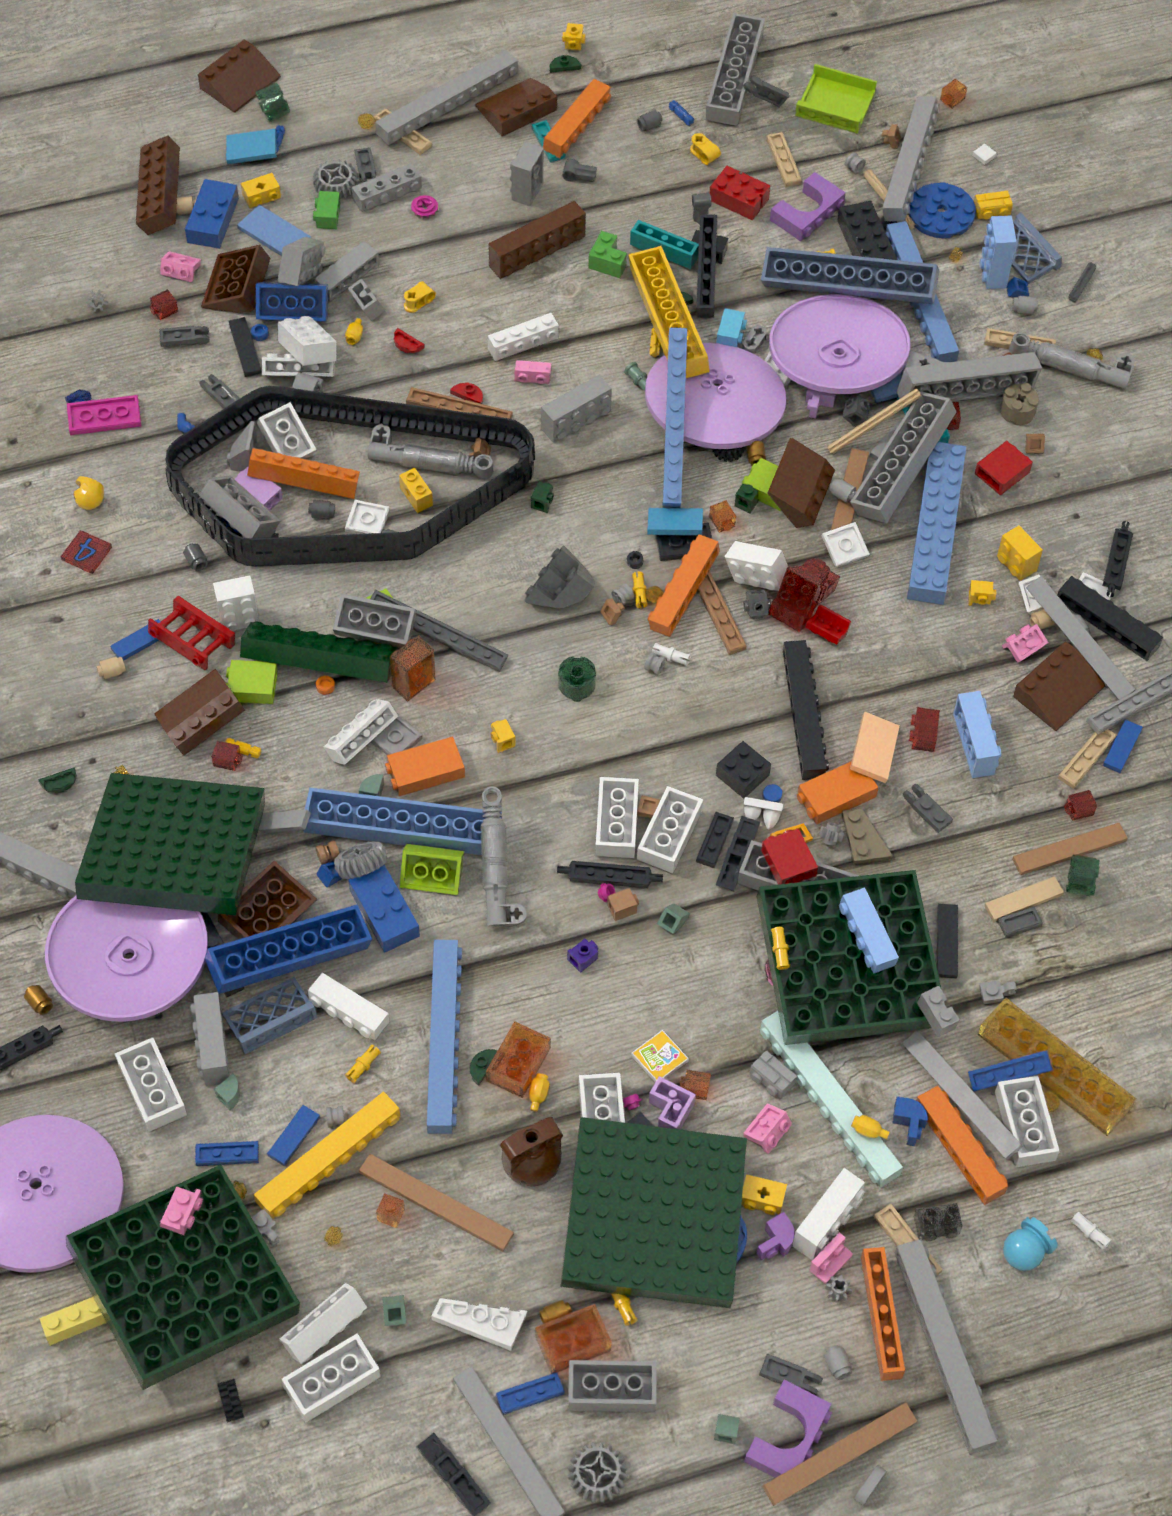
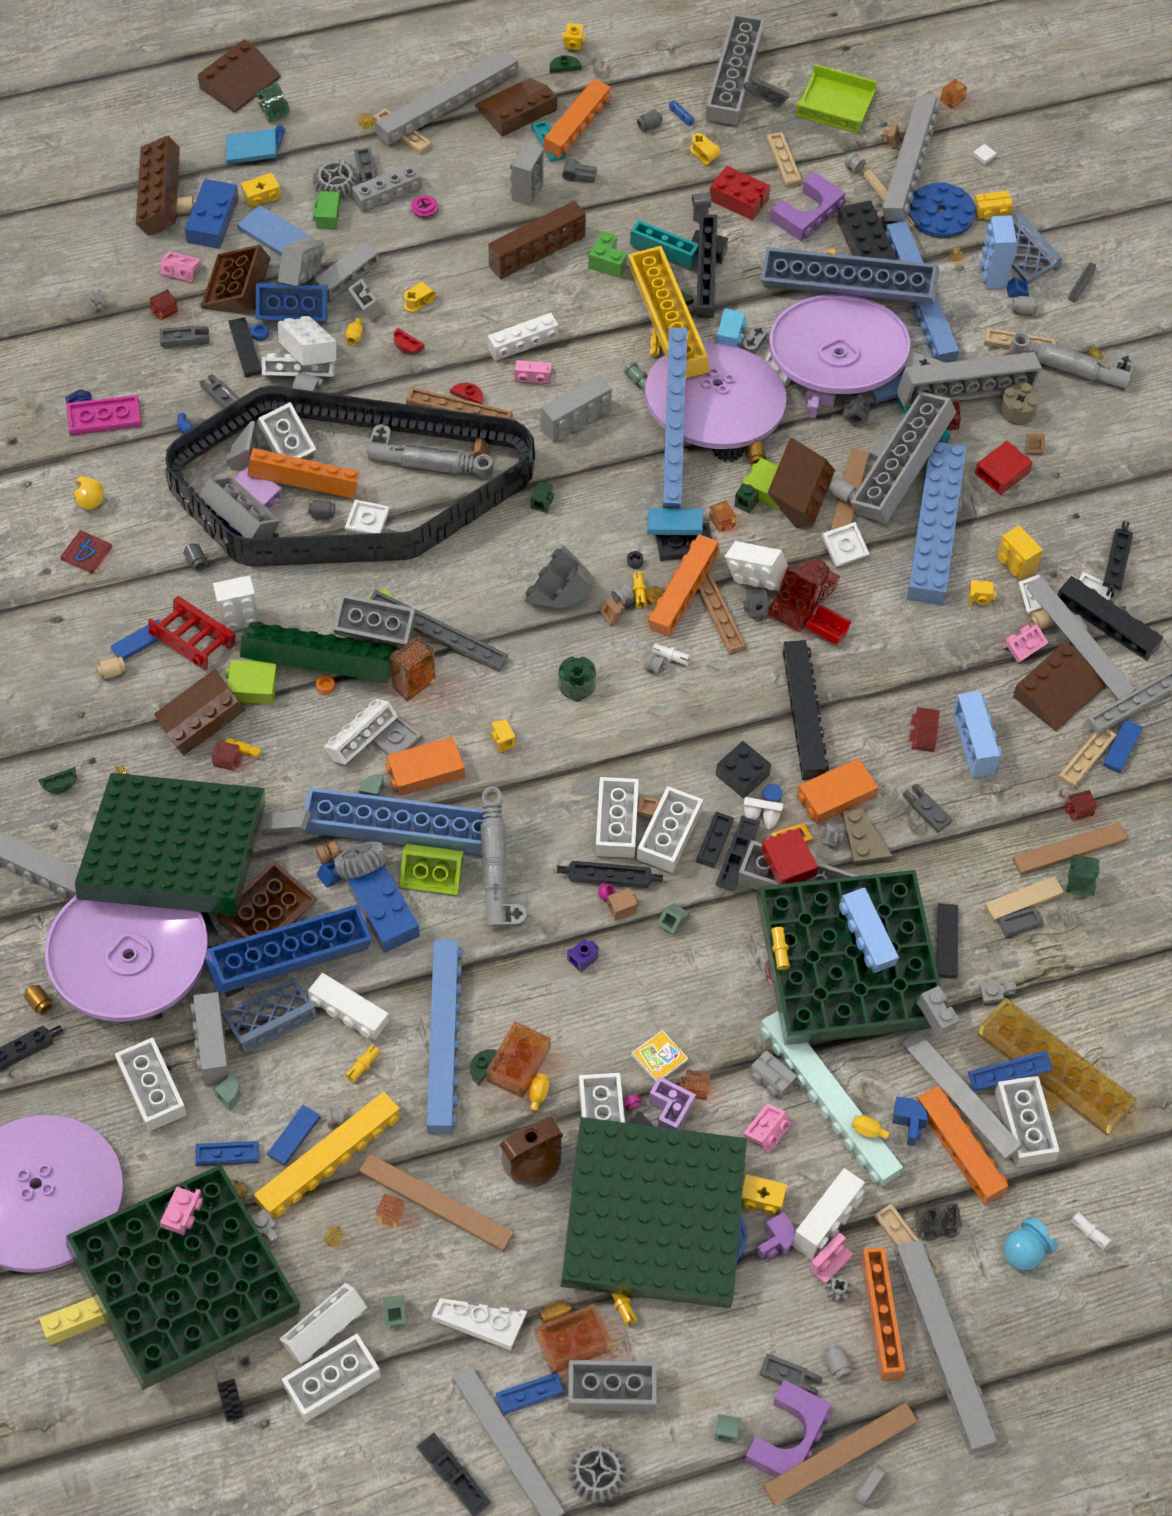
yellow brick [399,468,433,513] -> none
tan axle [828,389,921,454] -> none
light nougat tile [850,712,899,783] -> none

